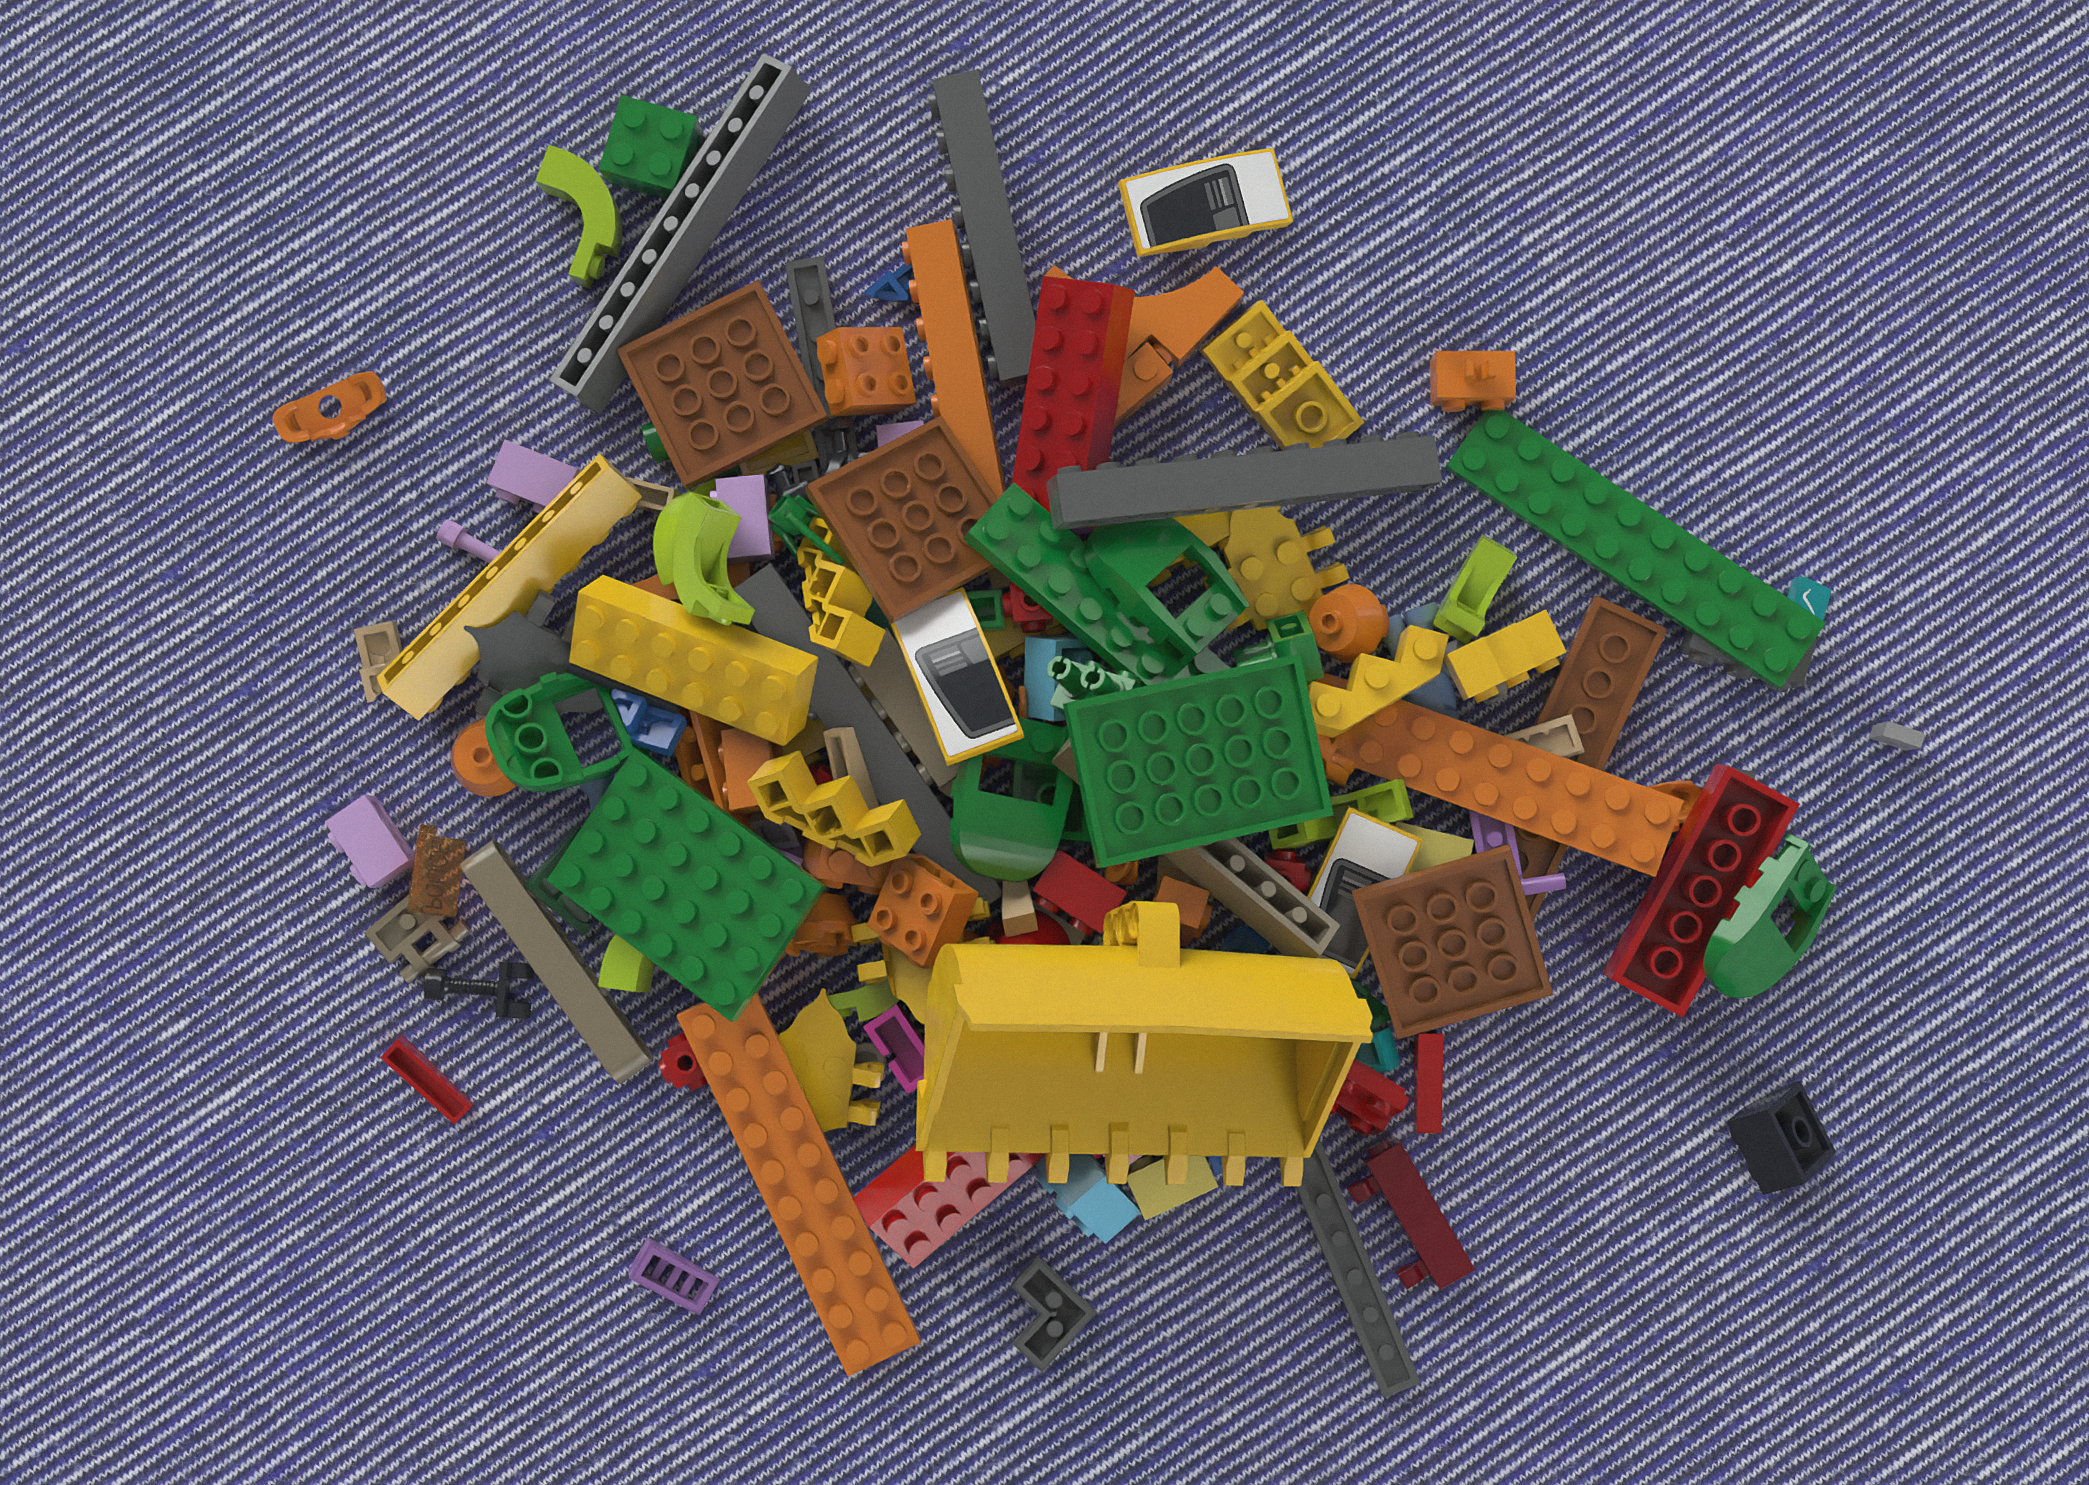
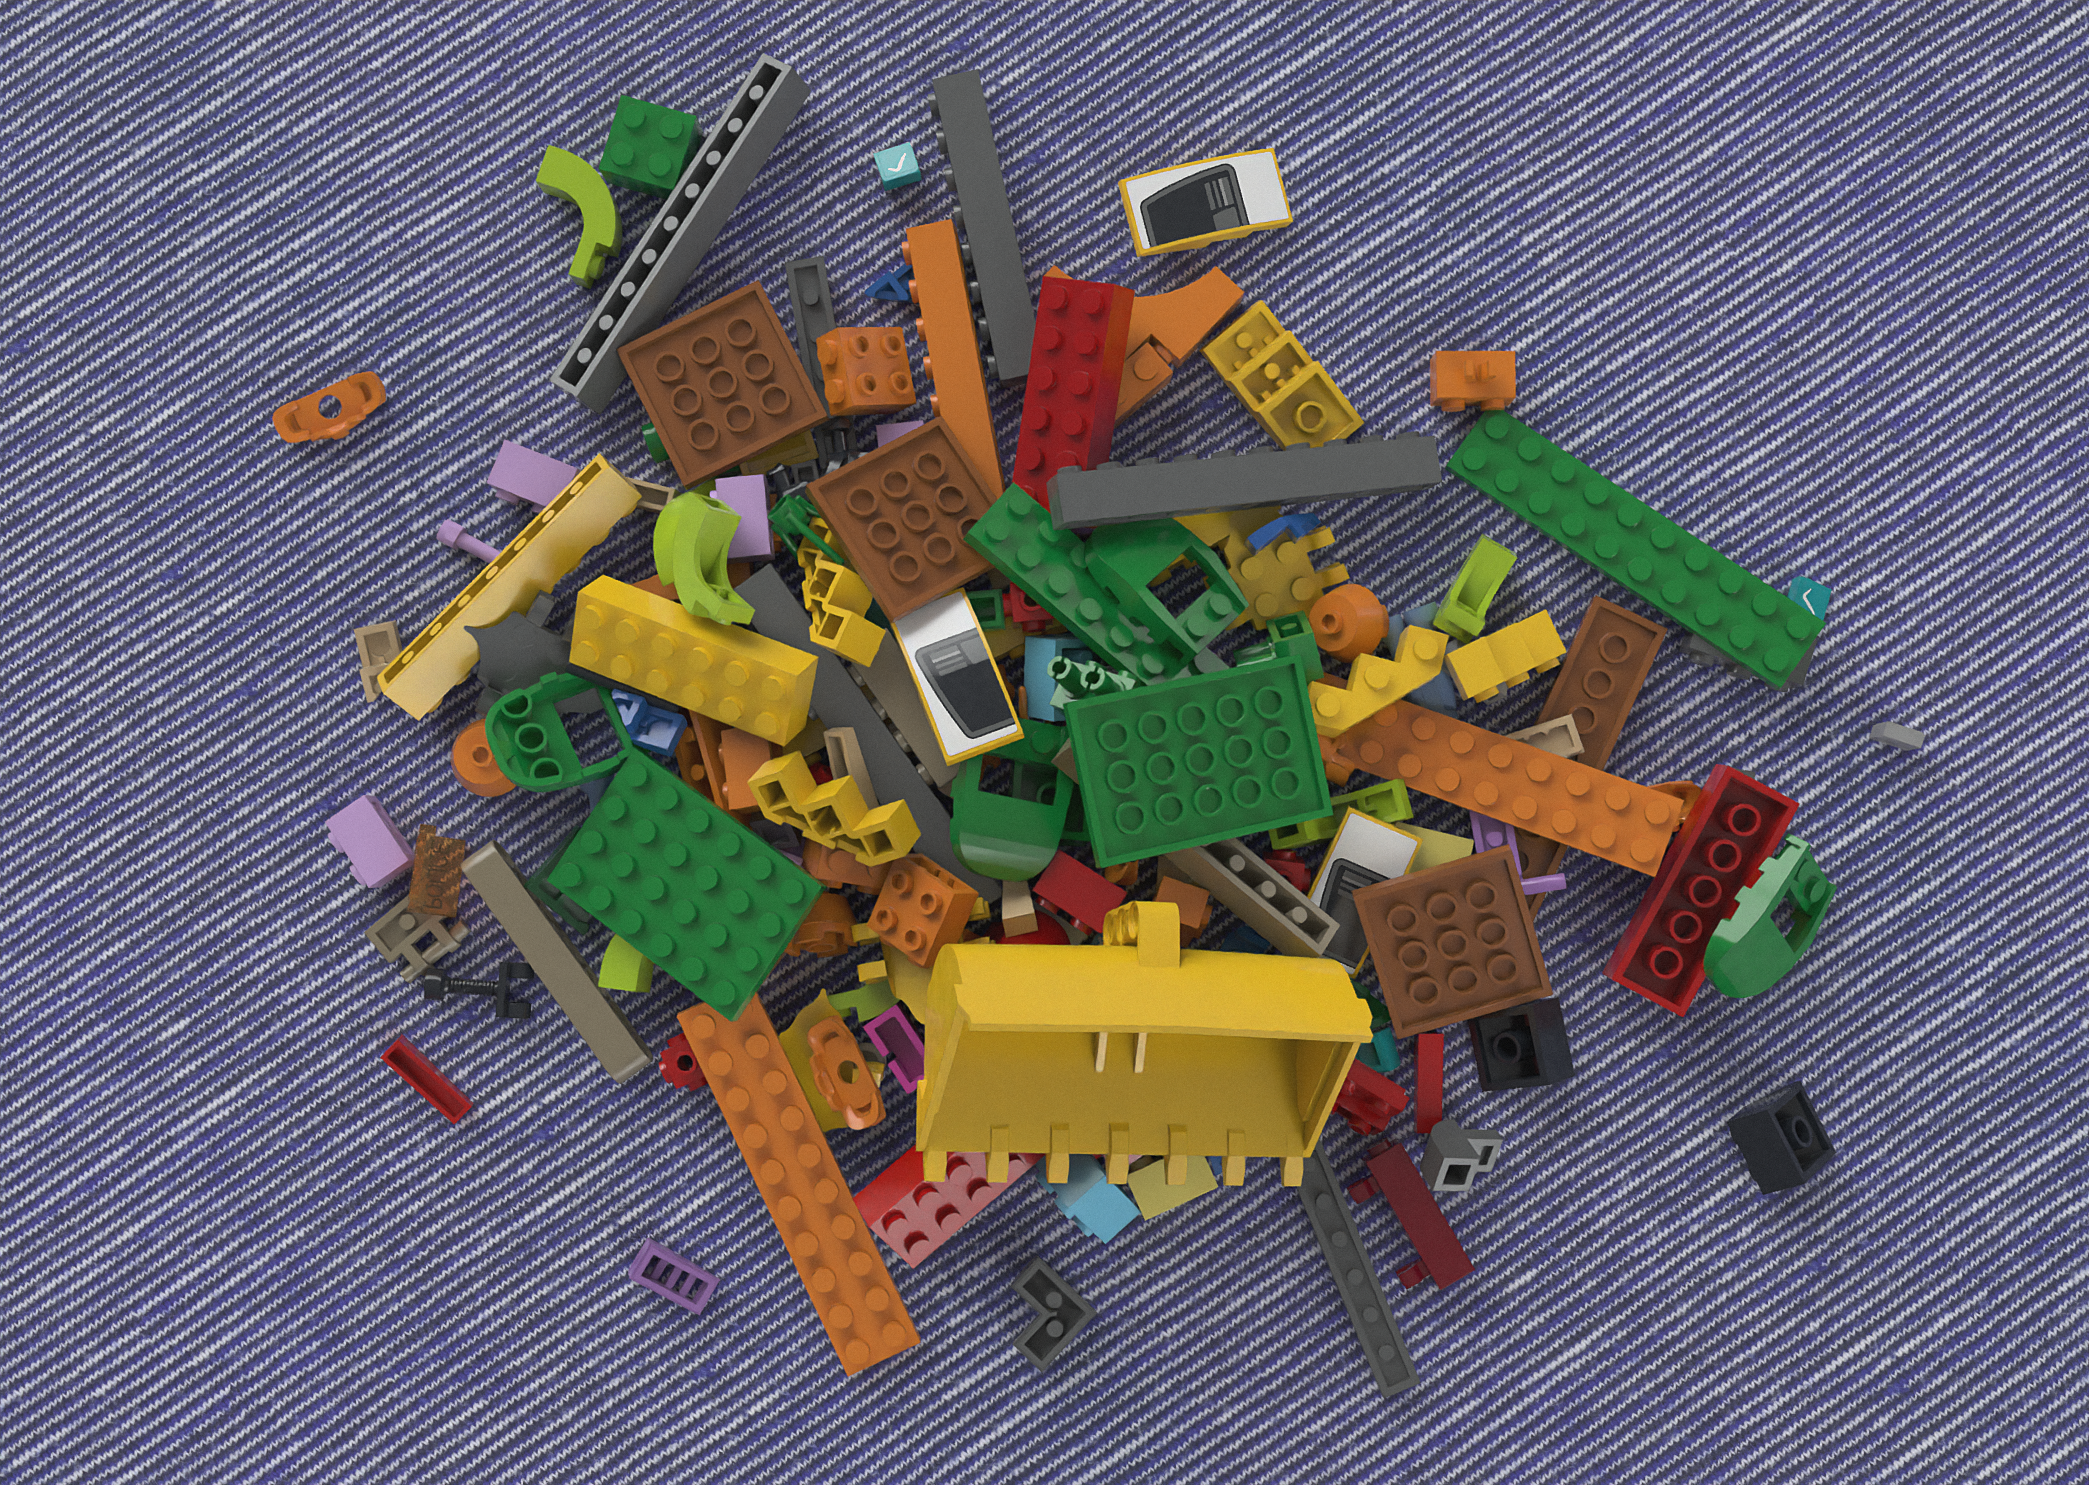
none -> orange piece [807,1015,886,1130]
none -> slope [873,142,922,191]
none -> blue slope [1244,513,1321,556]
none -> dark grey brick [1420,1119,1503,1192]
none -> black slope [1467,997,1575,1092]

